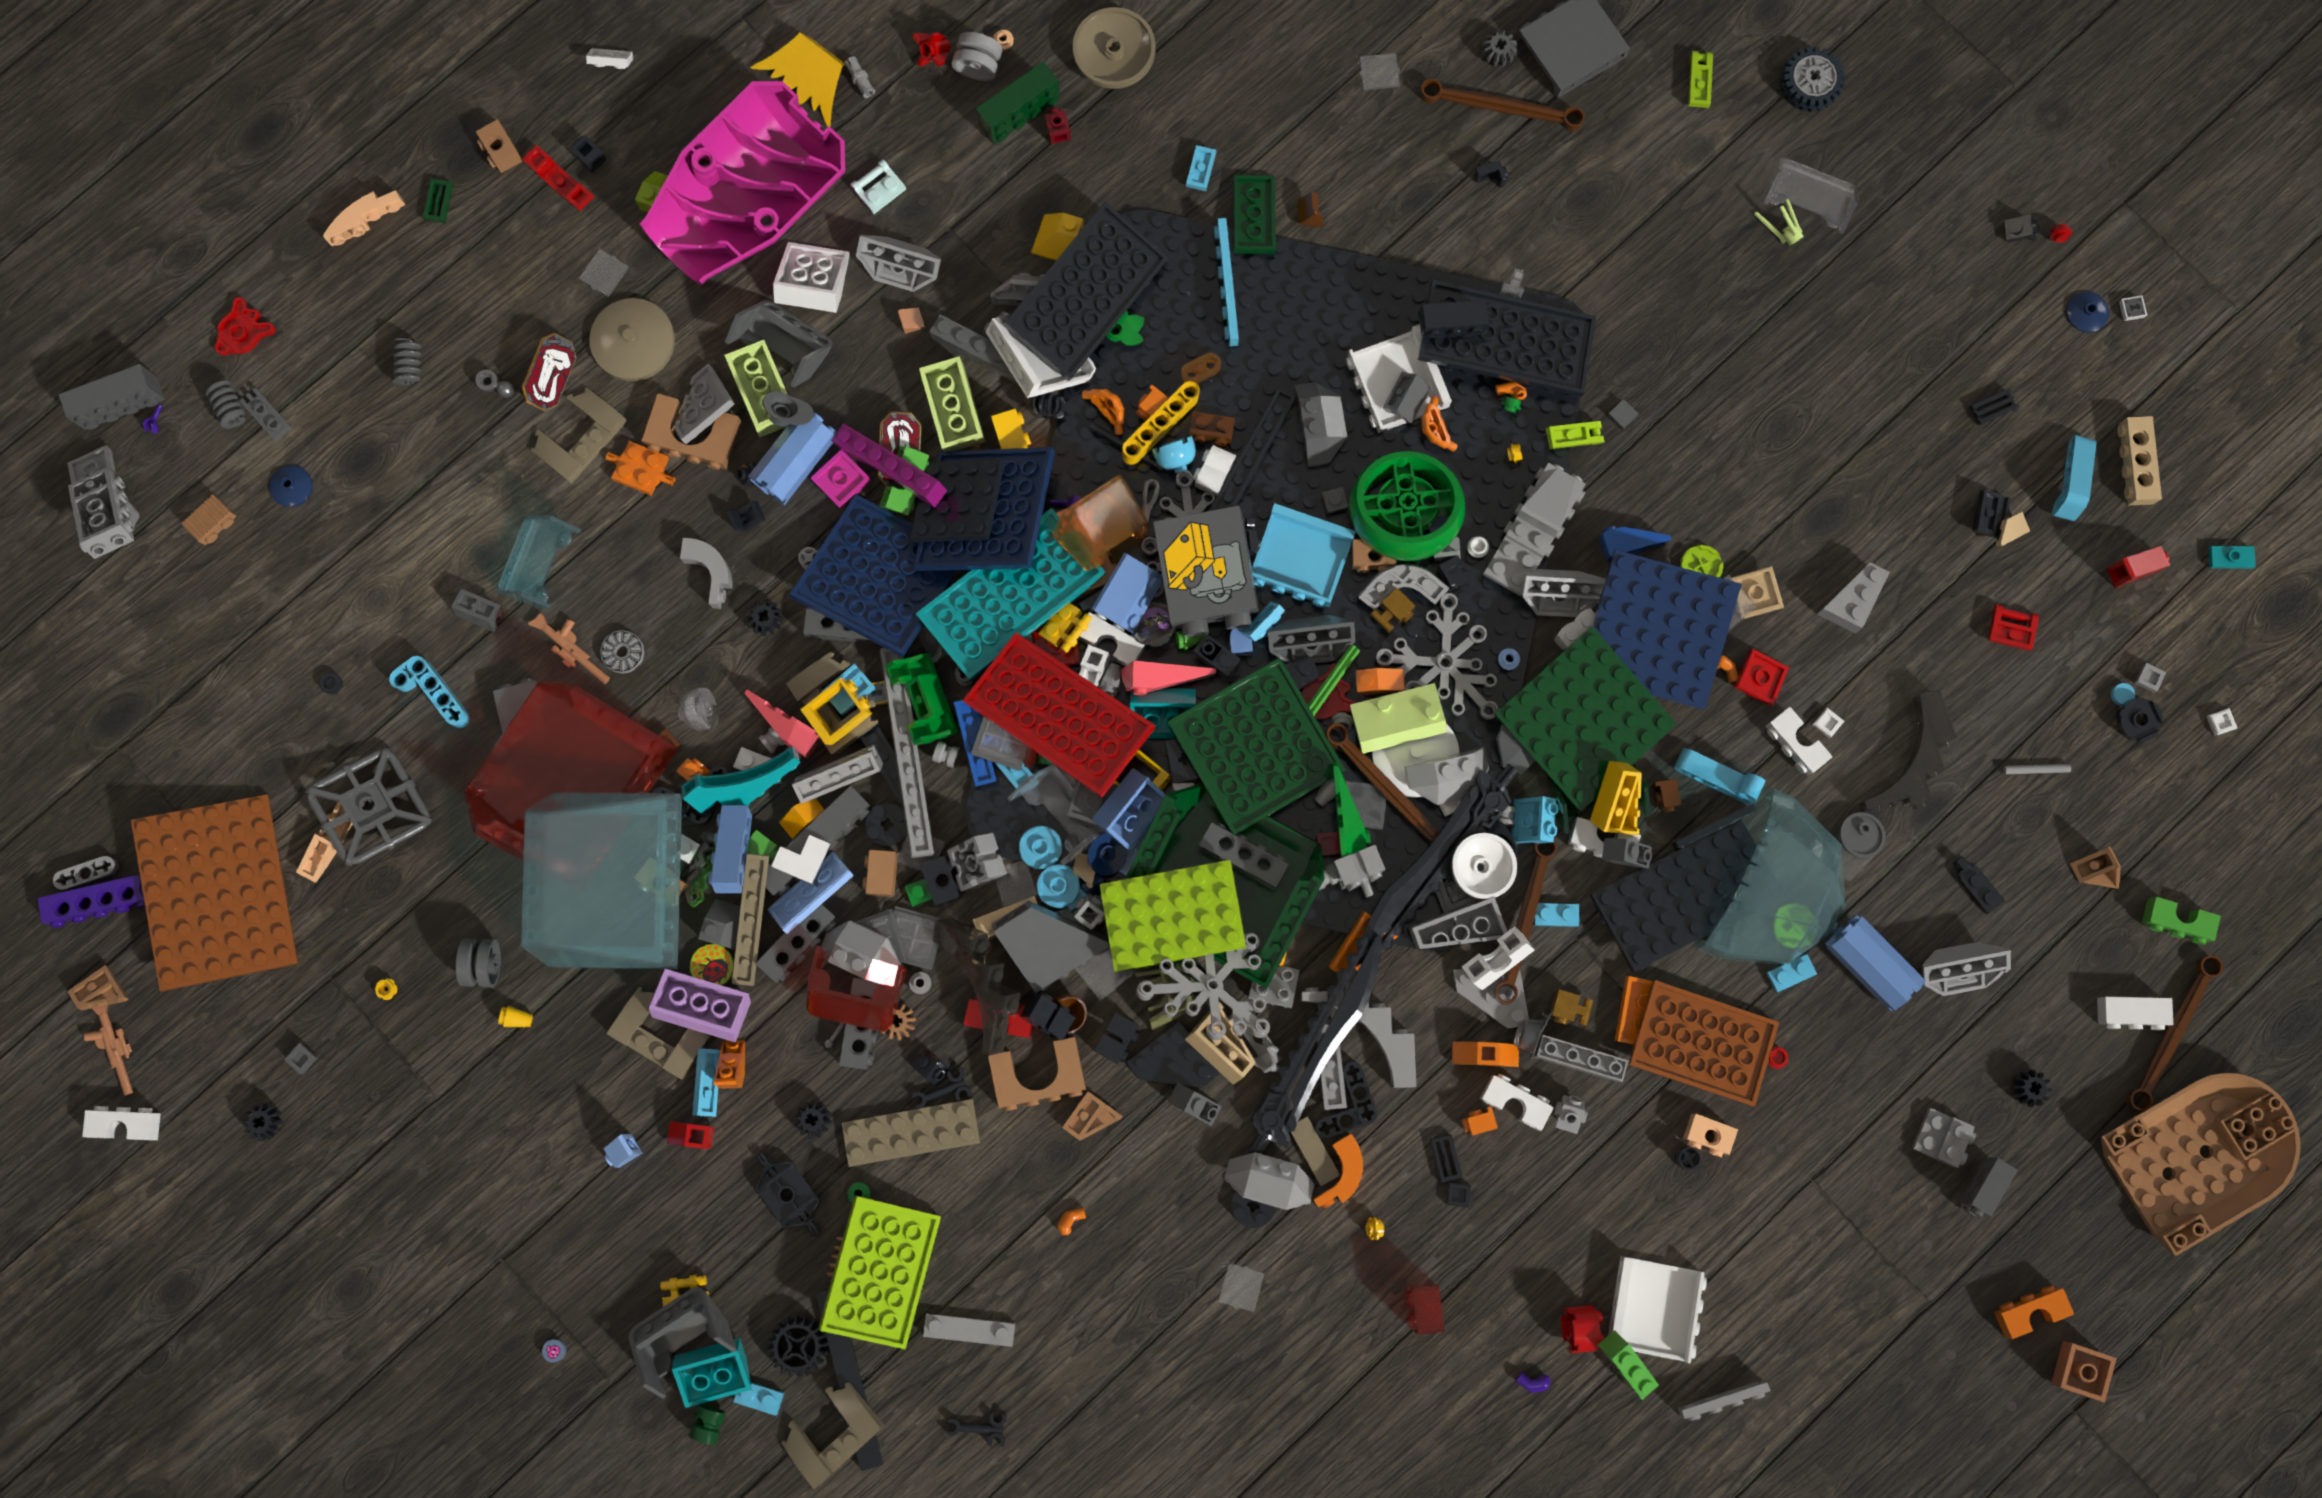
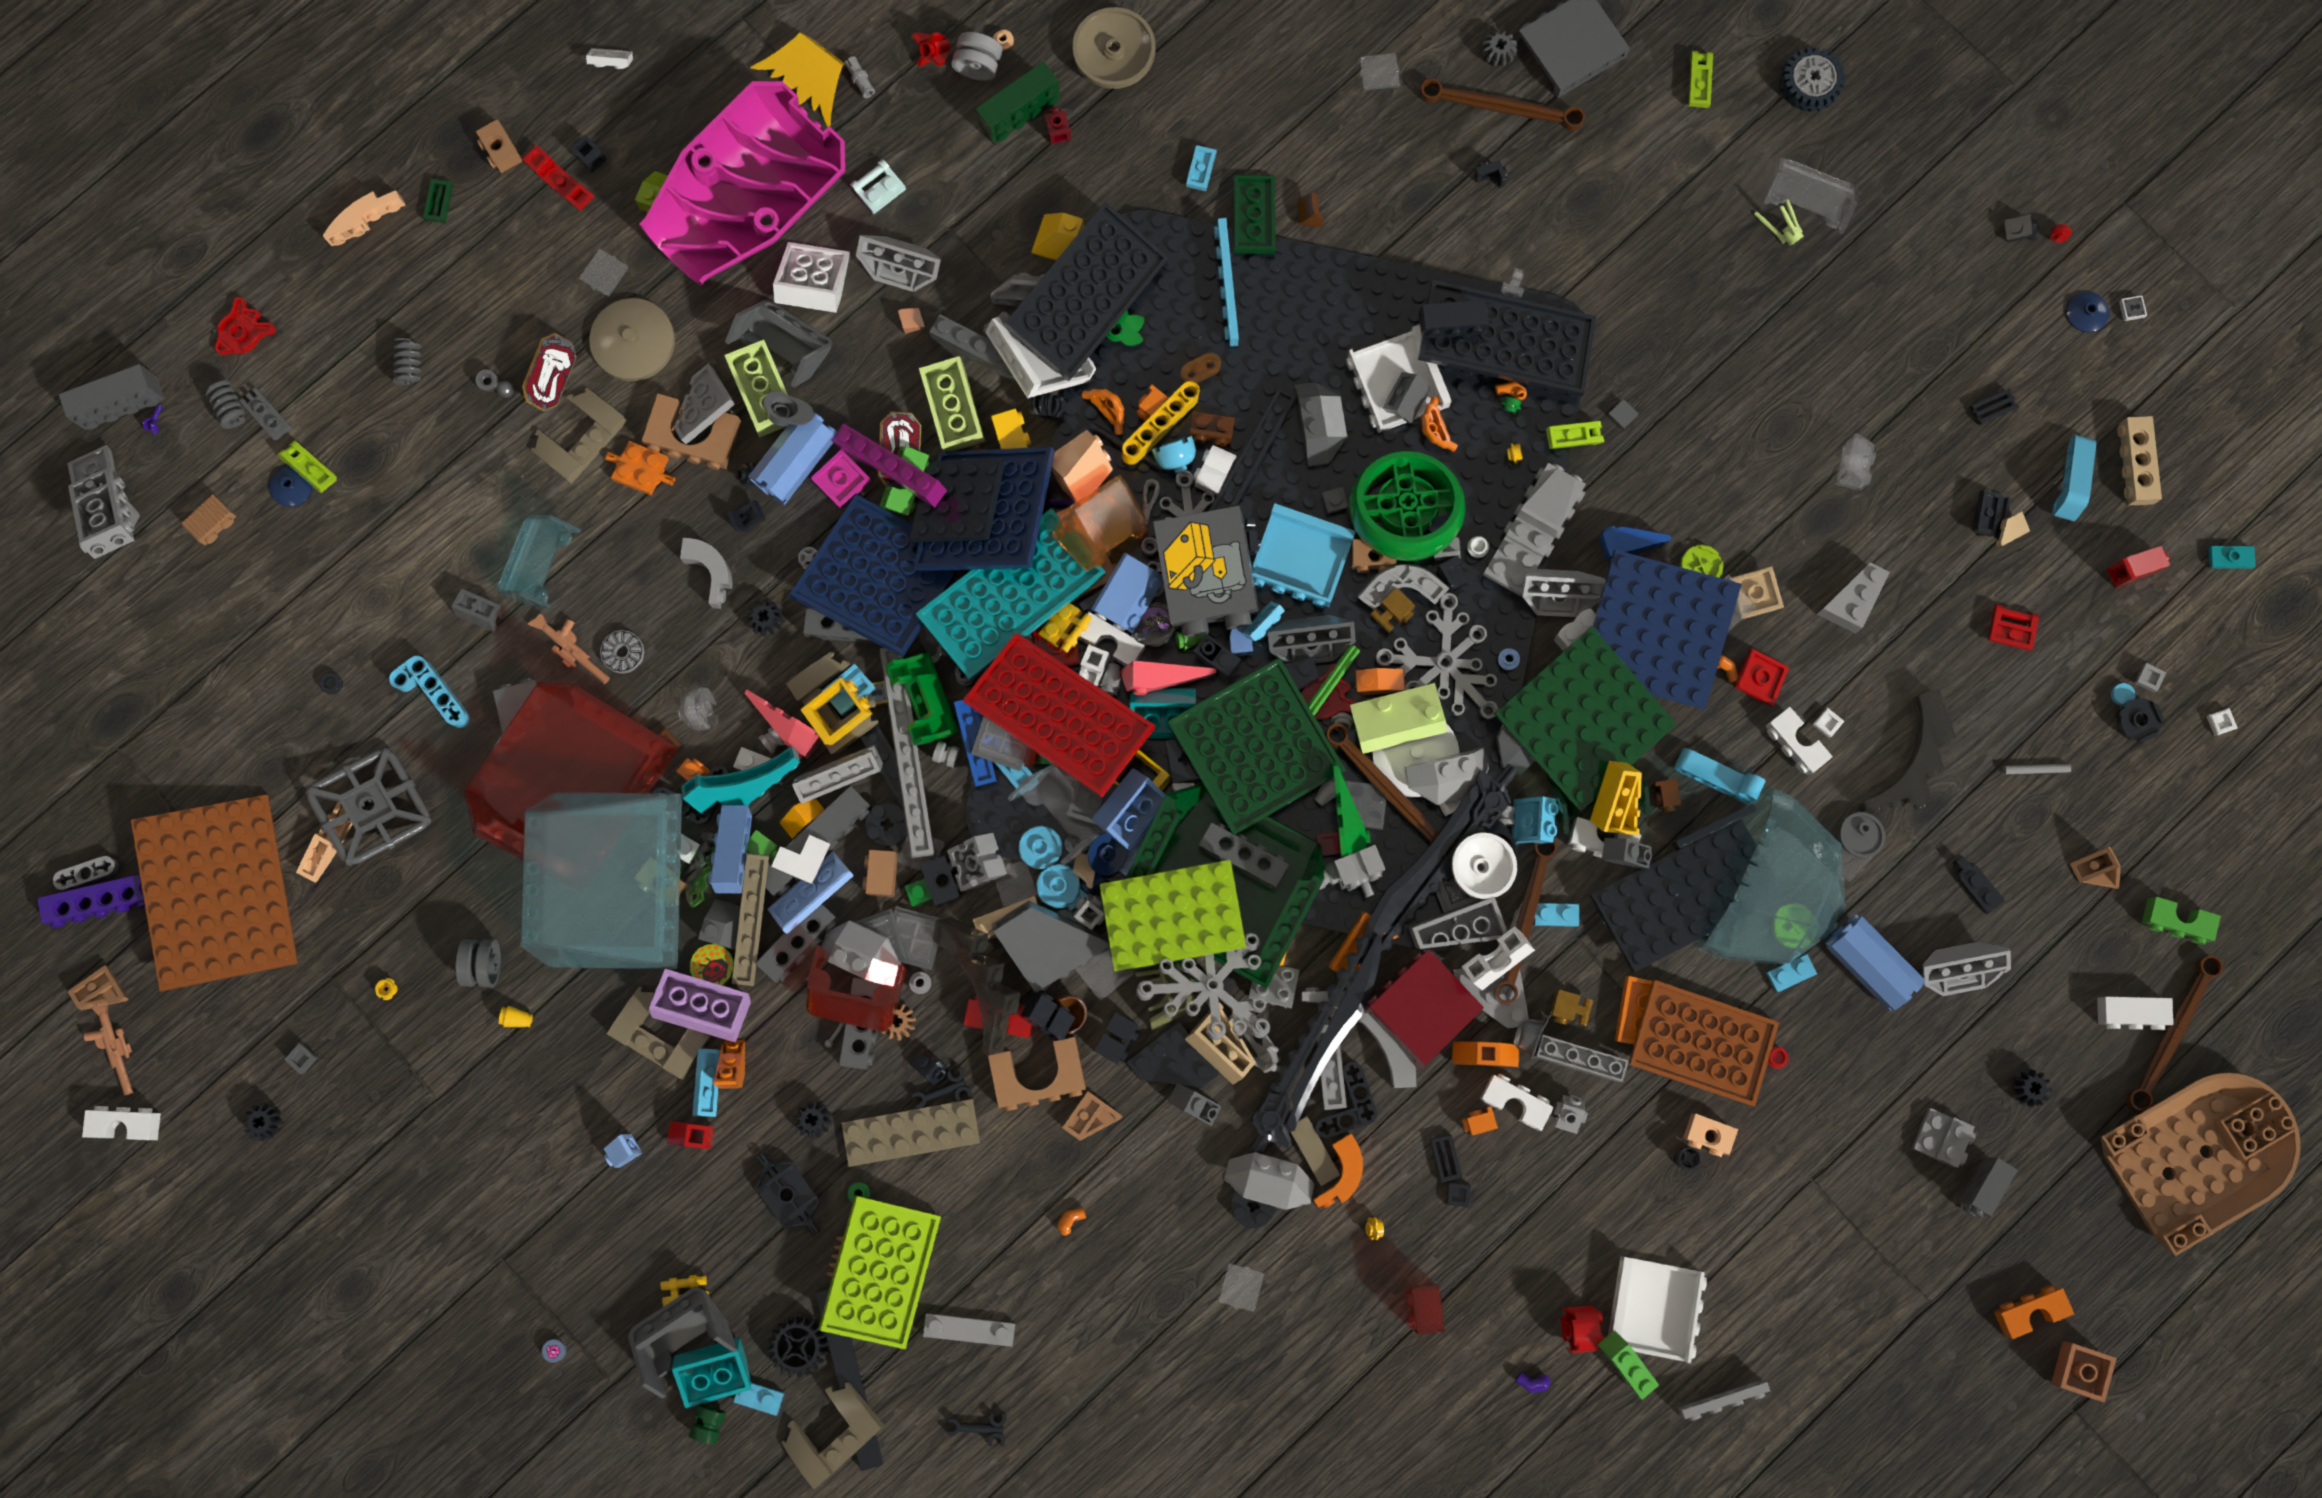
none -> lime plate [277,441,337,493]
none -> slope [1051,430,1113,508]
none -> dark red panel [1364,950,1484,1070]
none -> clear slope [1836,433,1876,491]

